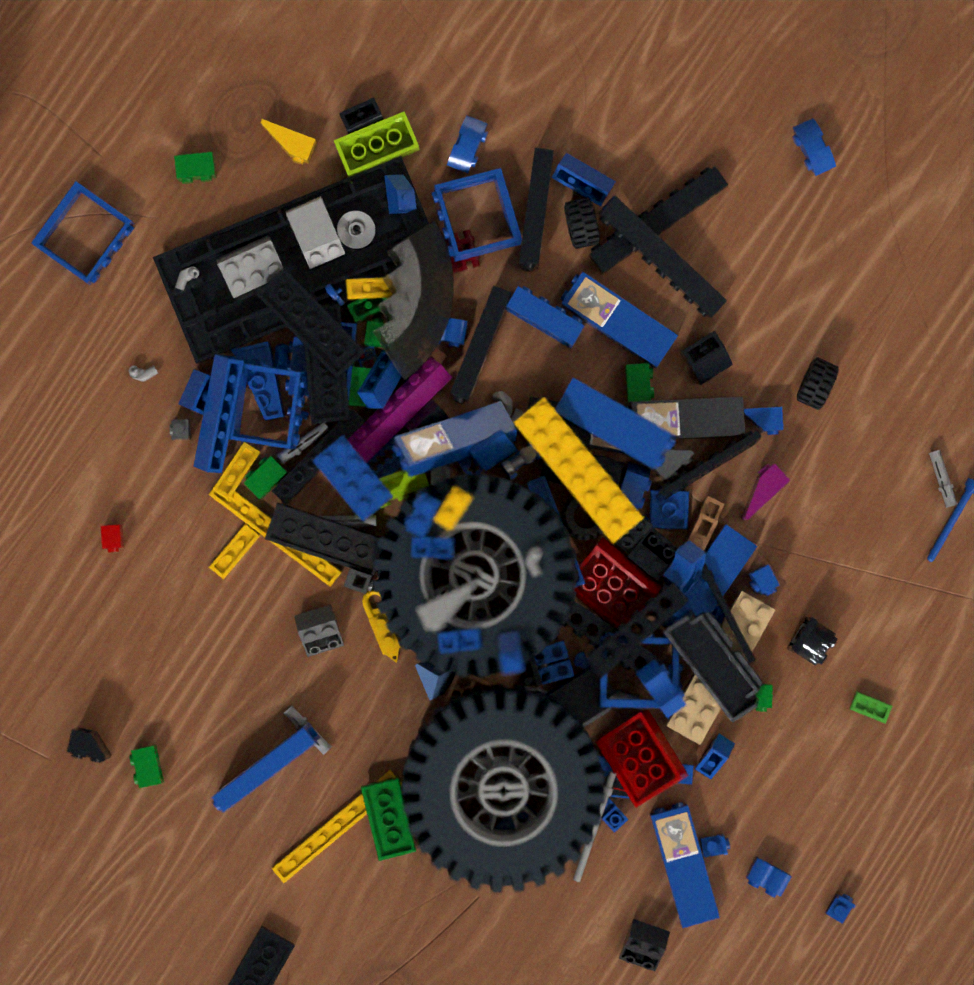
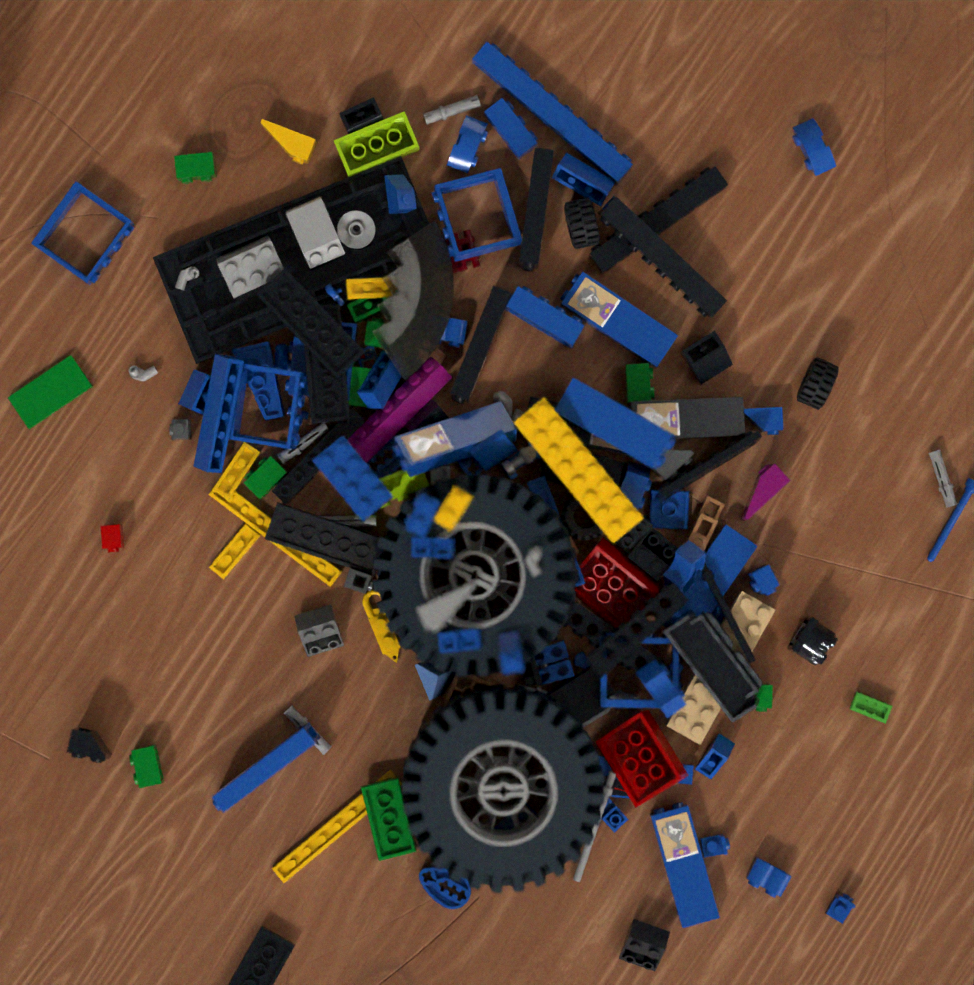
none -> green tile [8,355,93,430]
none -> blue piece [419,866,471,909]
none -> light grey pin [423,95,481,125]
none -> blue brick [472,42,633,185]
none -> blue brick [484,98,538,160]

